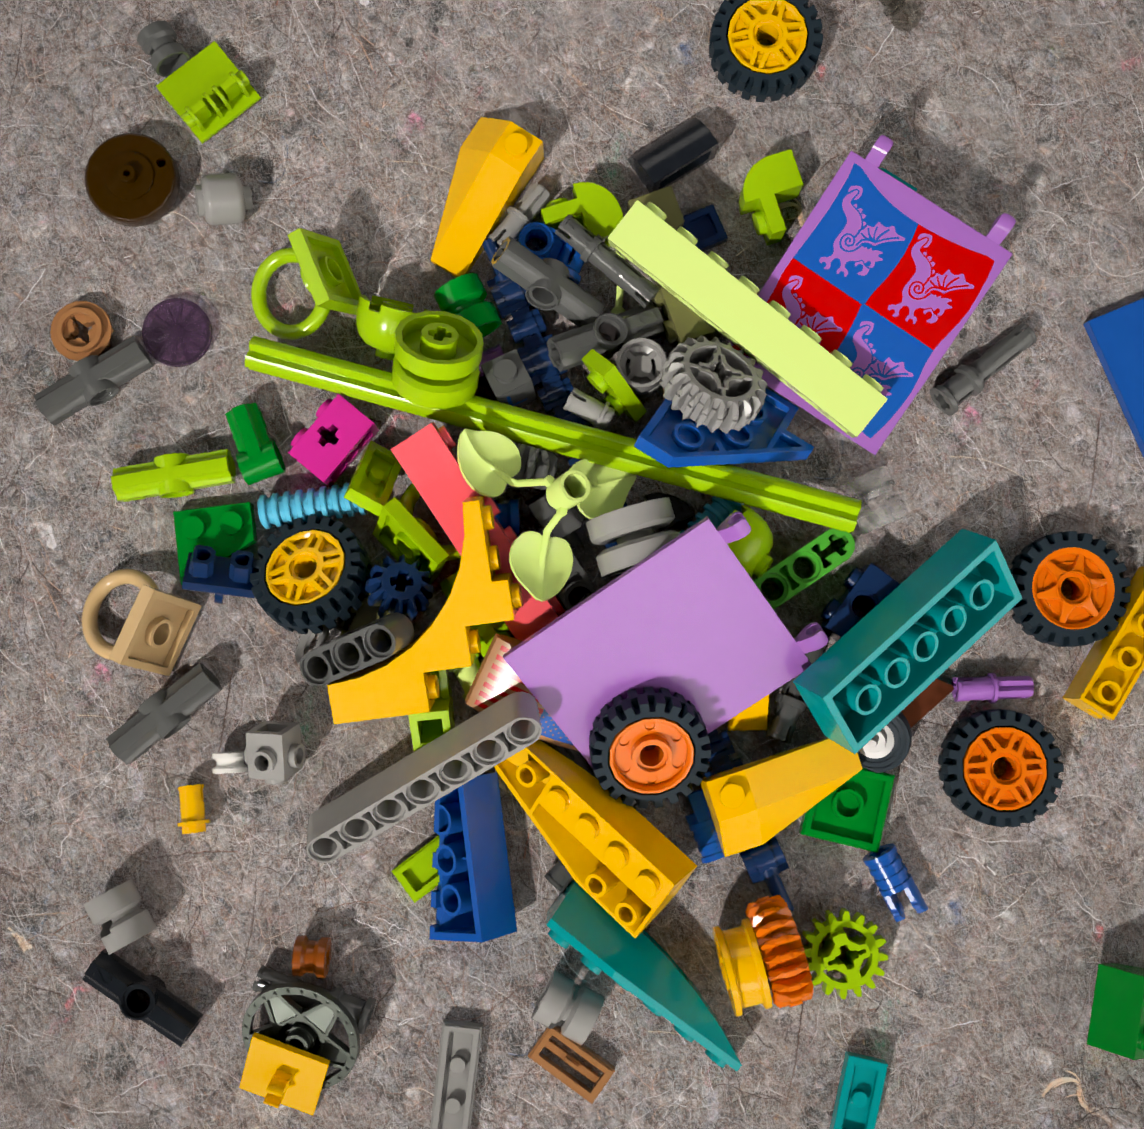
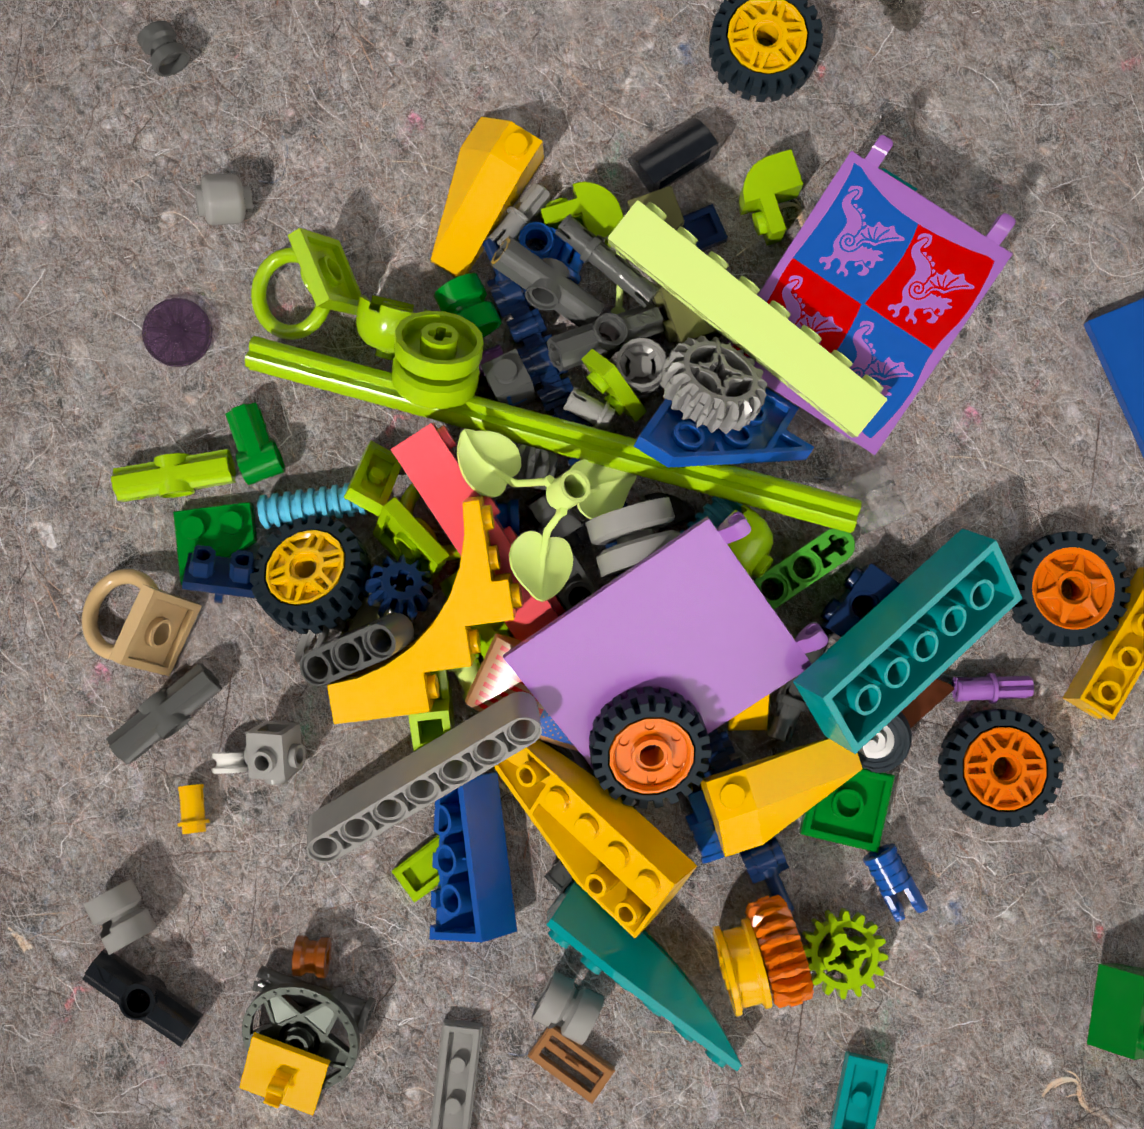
dark grey piece [34,336,154,425] -> none
medium nougat gear [50,301,115,361] -> none
dark brown wheel [84,133,180,227] -> none
lime hinge [156,41,261,144] -> none
dark pink brick [288,394,379,488] -> none
dark grey pin [930,323,1037,416] -> none

